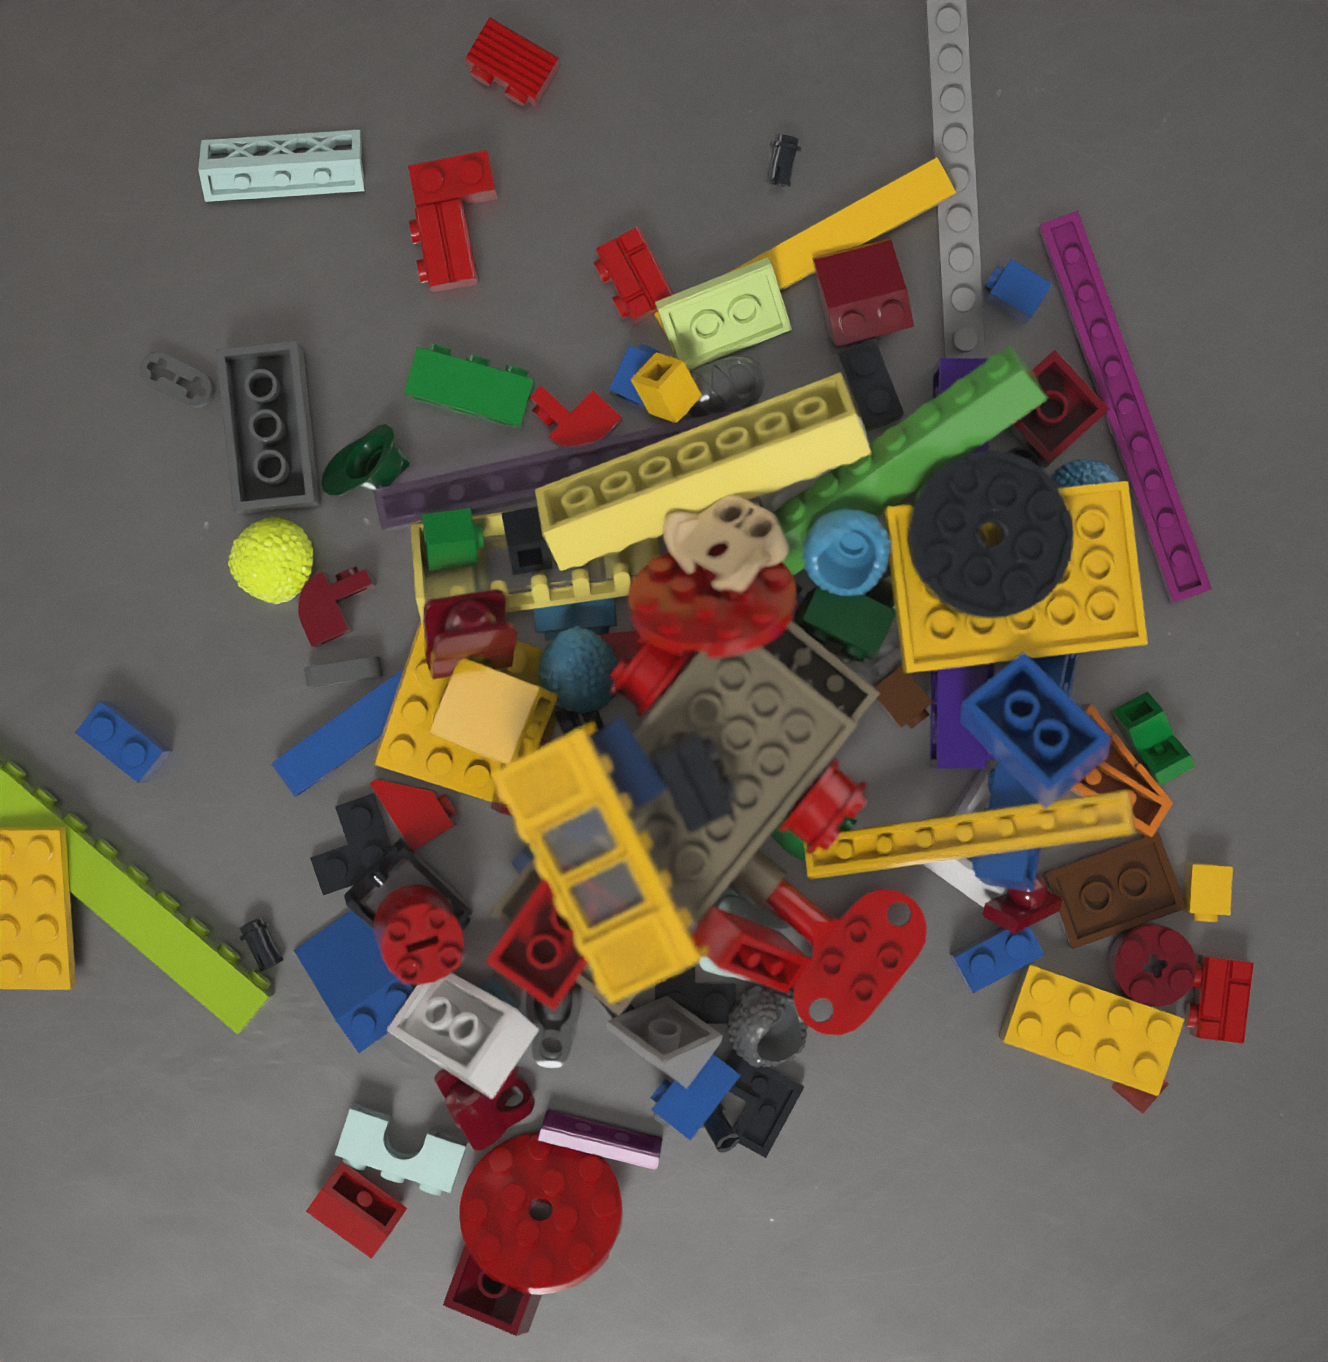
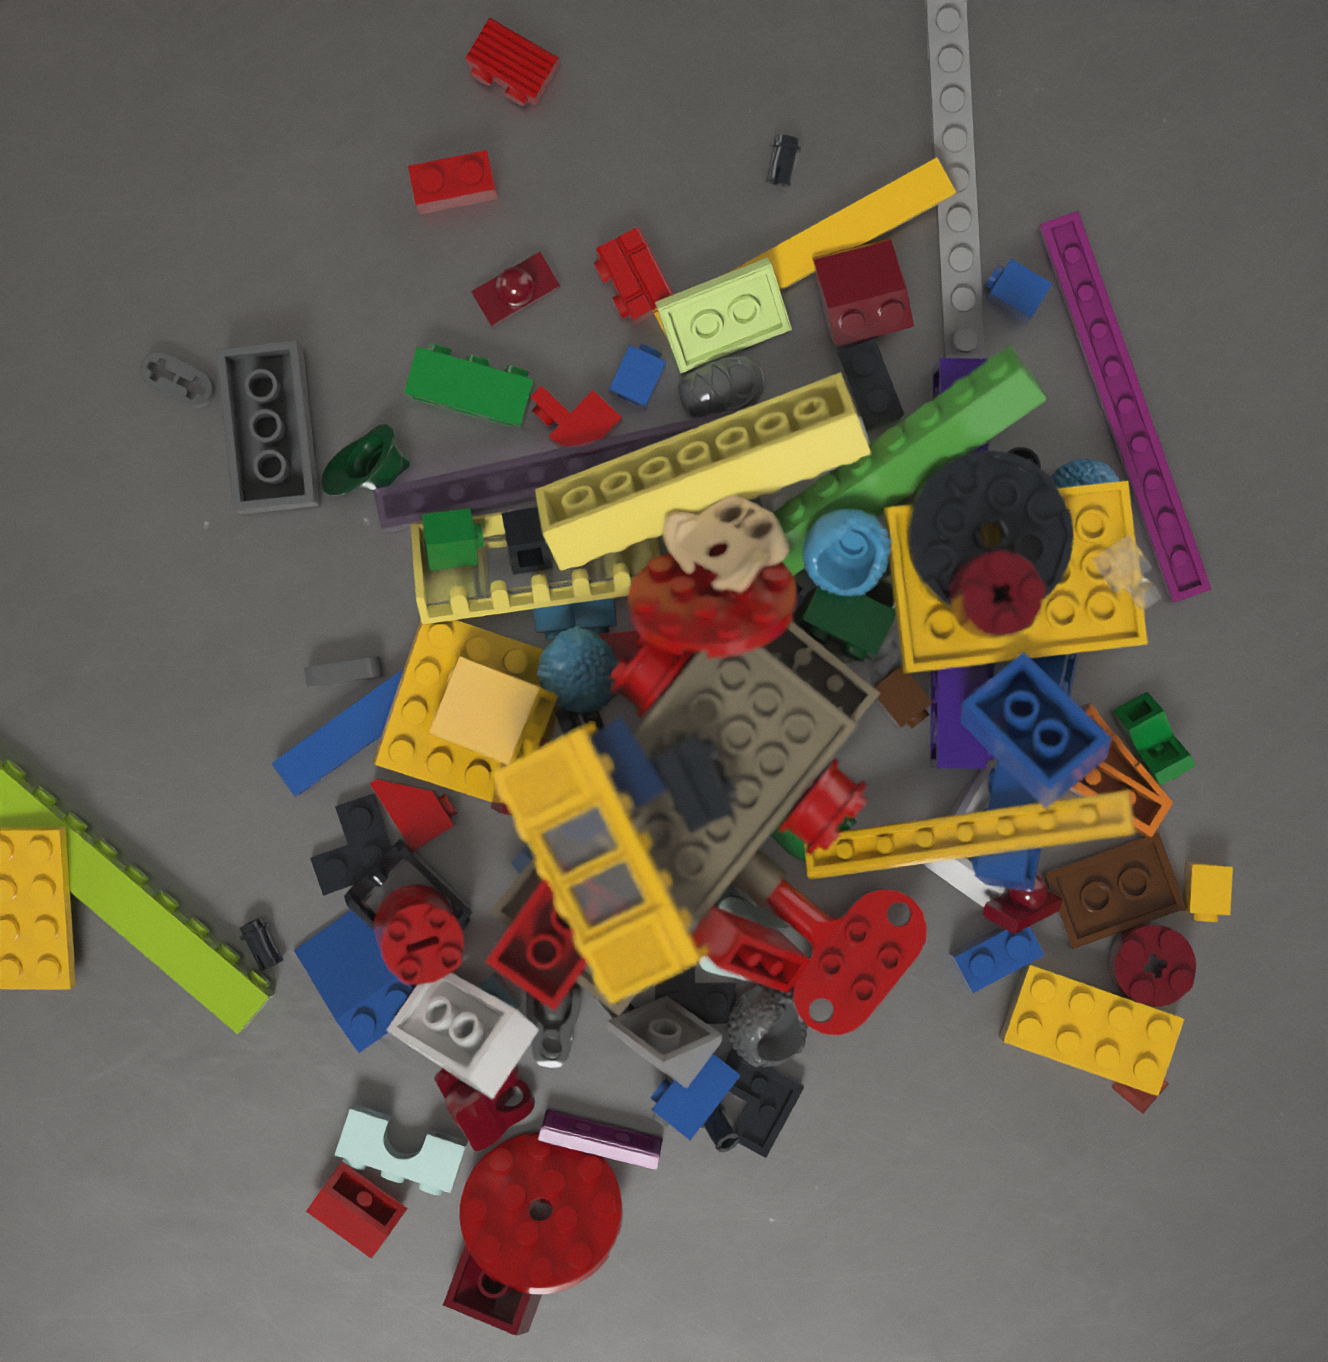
blue brick [75,701,172,783] -> none
light aqua fence [198,130,365,202] -> none
neon yellow hair [228,516,313,604] -> none
dark red brick [298,566,376,648] -> none
red brick [409,199,479,292] -> none
dark red piece [423,589,517,680] -> none
yellow brick [630,352,702,423] -> none
dark red brick [1008,350,1110,469] -> none
red brick [1184,954,1254,1044] -> none
none -> dark red tile [471,252,561,328]
none -> dark red brick [949,551,1045,638]
none -> clear plate [1092,534,1161,610]

